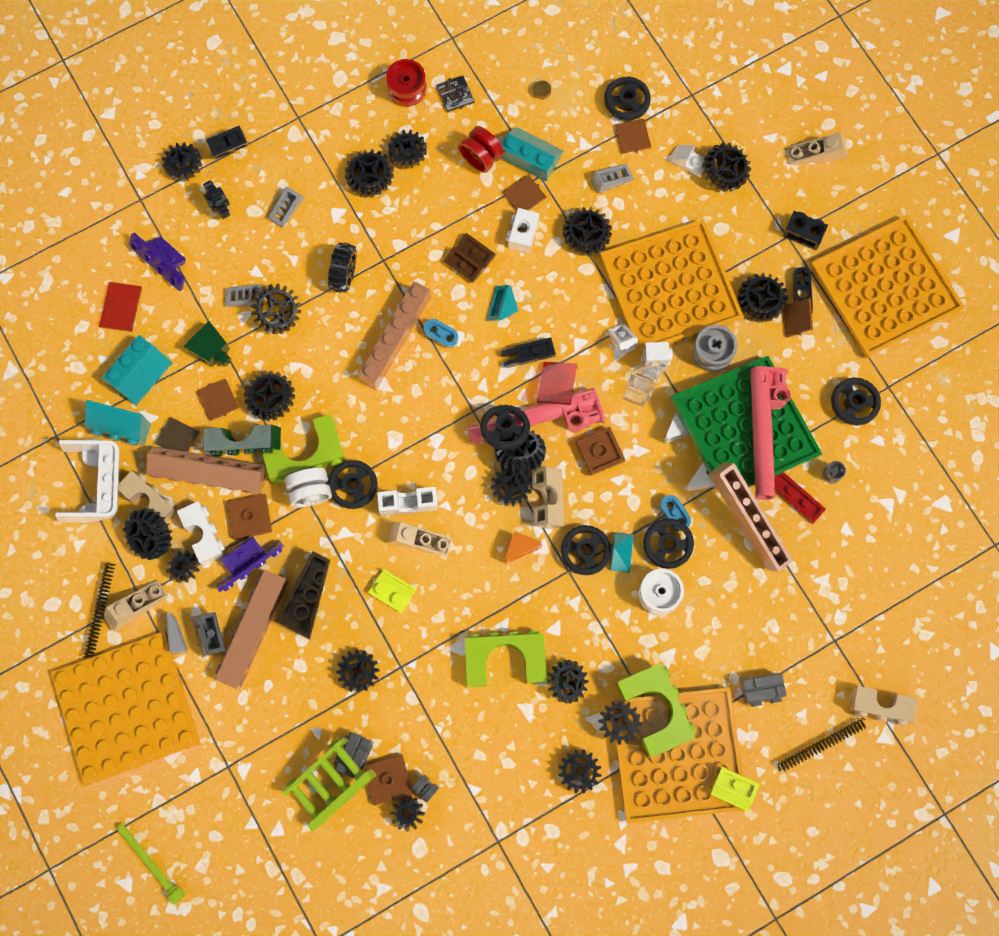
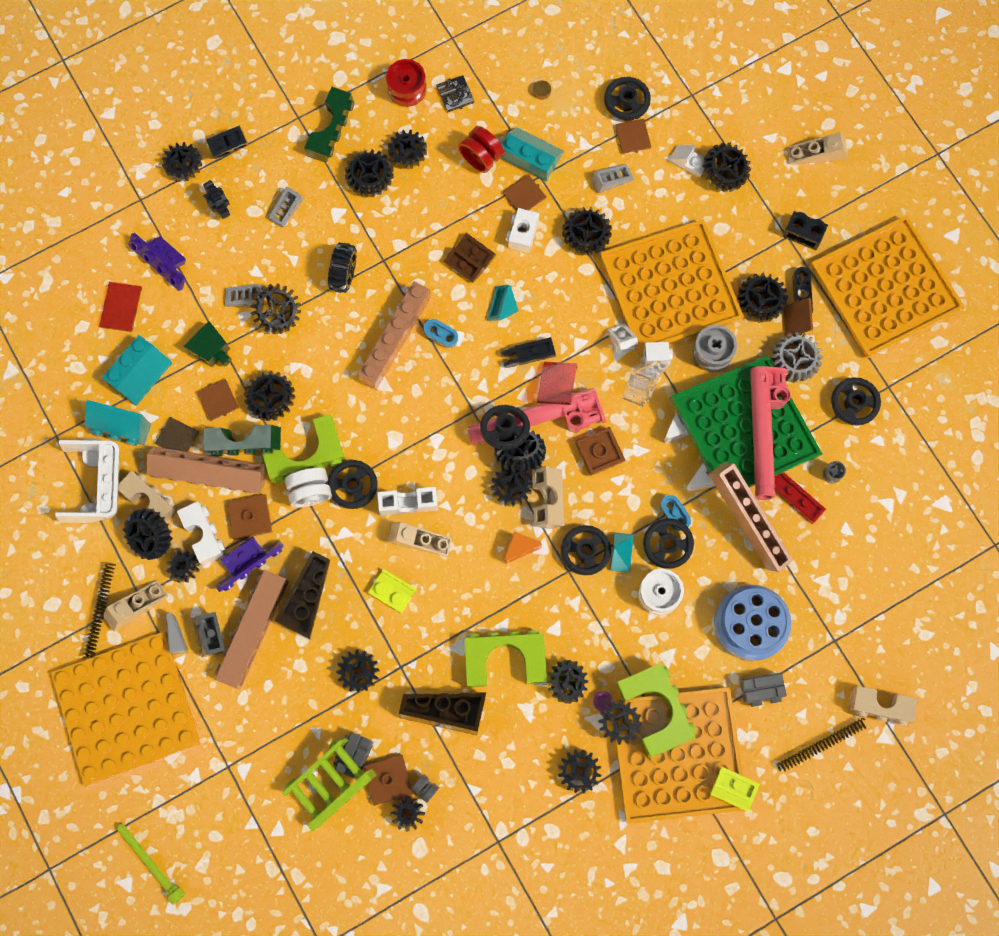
none -> dark green arch [304,87,355,163]
none -> dark brown wedge [399,692,486,736]
none -> magenta tile [593,691,613,712]
none -> medium blue wheel [714,585,792,661]
none -> light grey gear [771,332,823,383]

